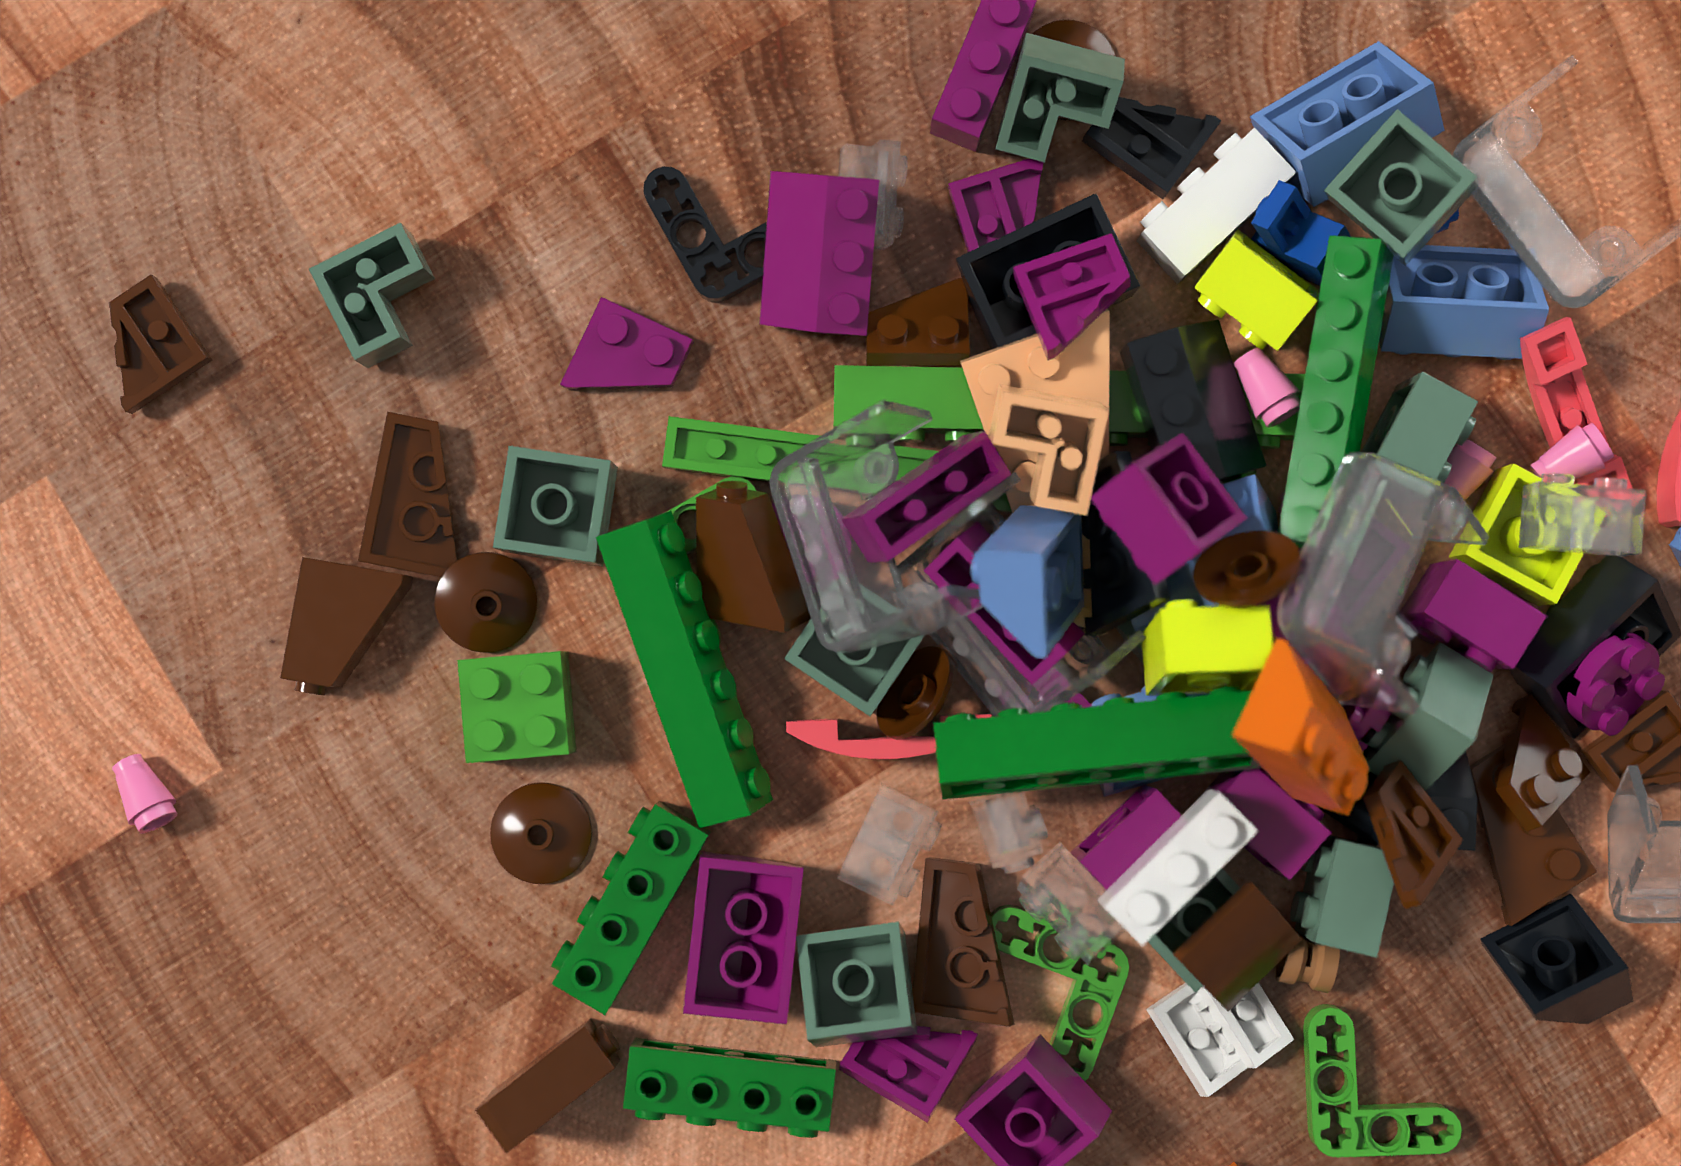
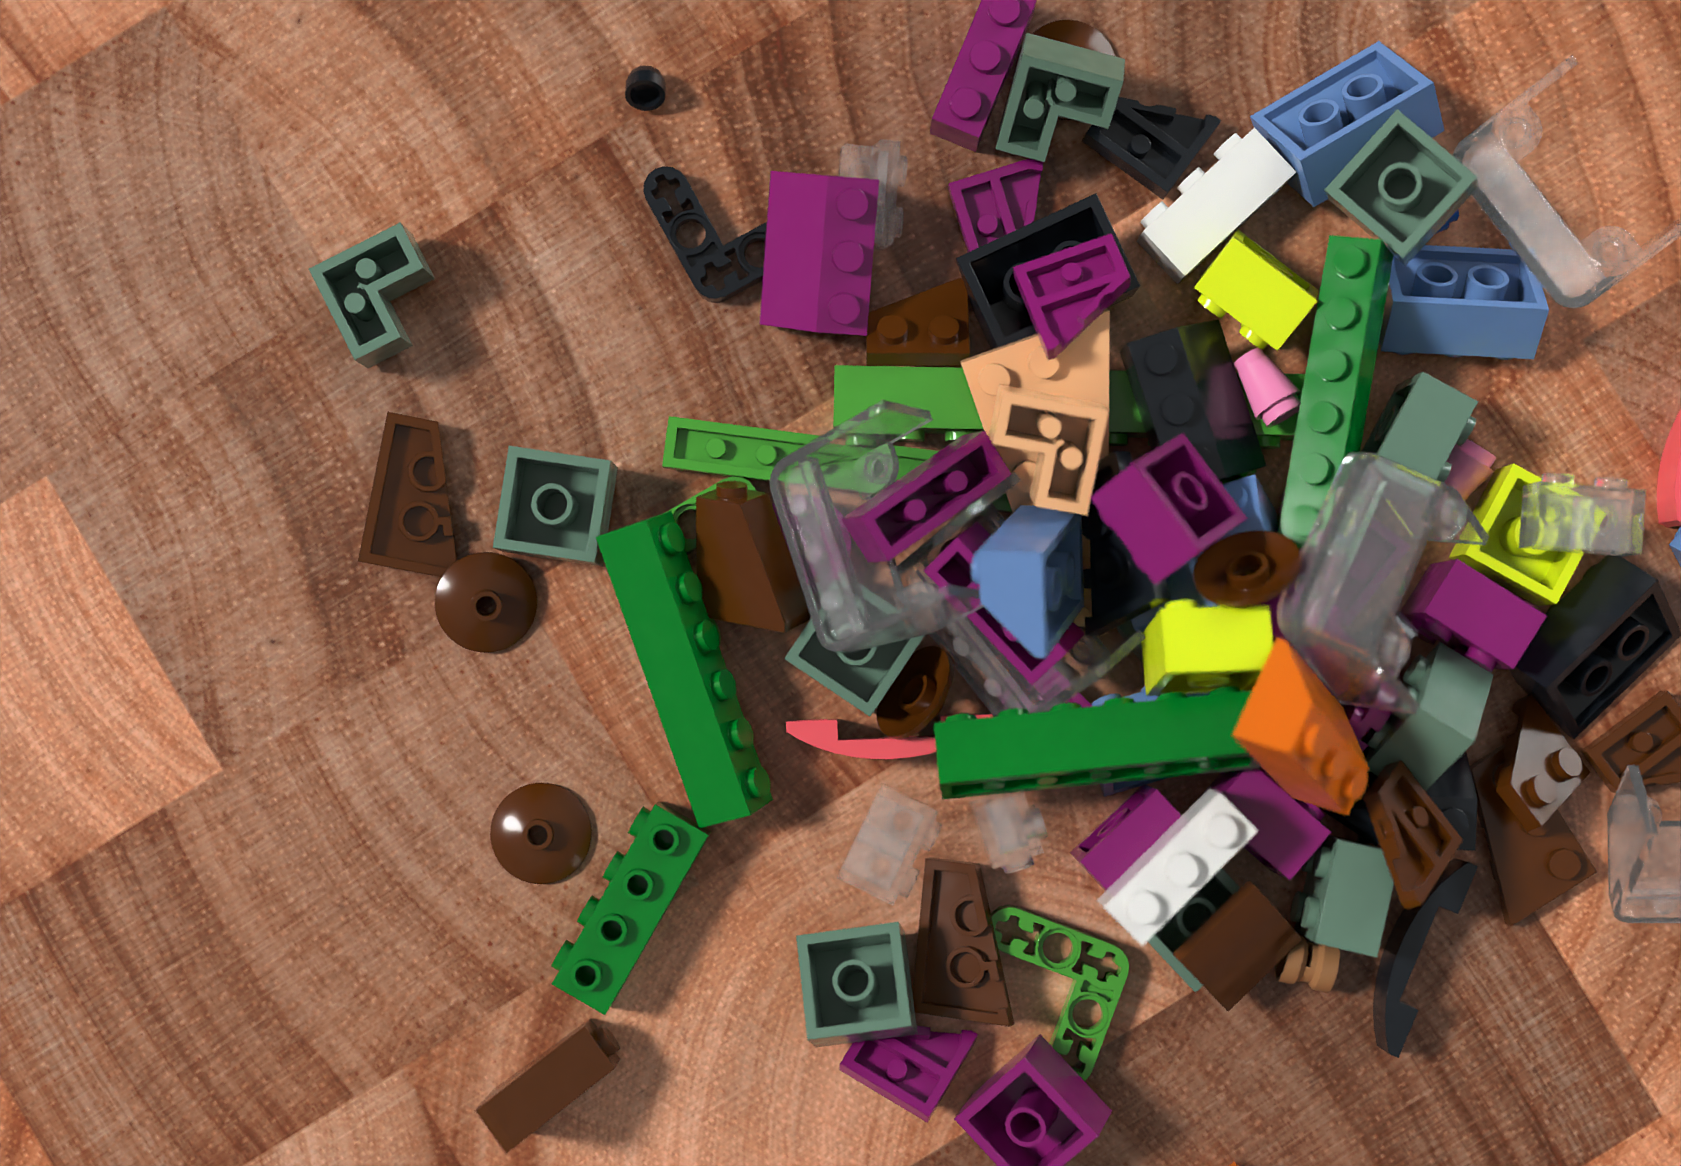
reddish brown wing [109,274,212,414] -> none
bright pink cone [112,754,177,834] -> none
reddish brown slope [280,557,413,695] -> none
bright green brick [457,651,577,763] -> none
magenta wing [560,297,694,390] -> none
green brick [623,1038,836,1138] -> none
magenta slope [683,852,804,1024] -> none
clear brick [1017,842,1126,965] -> none
white slope [1146,983,1294,1097] -> none
blue brick [1251,180,1351,286] -> none
bright green beam [1303,1004,1462,1158] -> none
black slope [1480,893,1633,1024] -> none
coral slope [1520,317,1637,518] -> none
bright pink cone [1530,422,1614,486] -> none
magenta plate [1566,633,1665,736] -> none
none -> black hinge [625,65,666,111]
none -> black slope [1373,858,1478,1058]

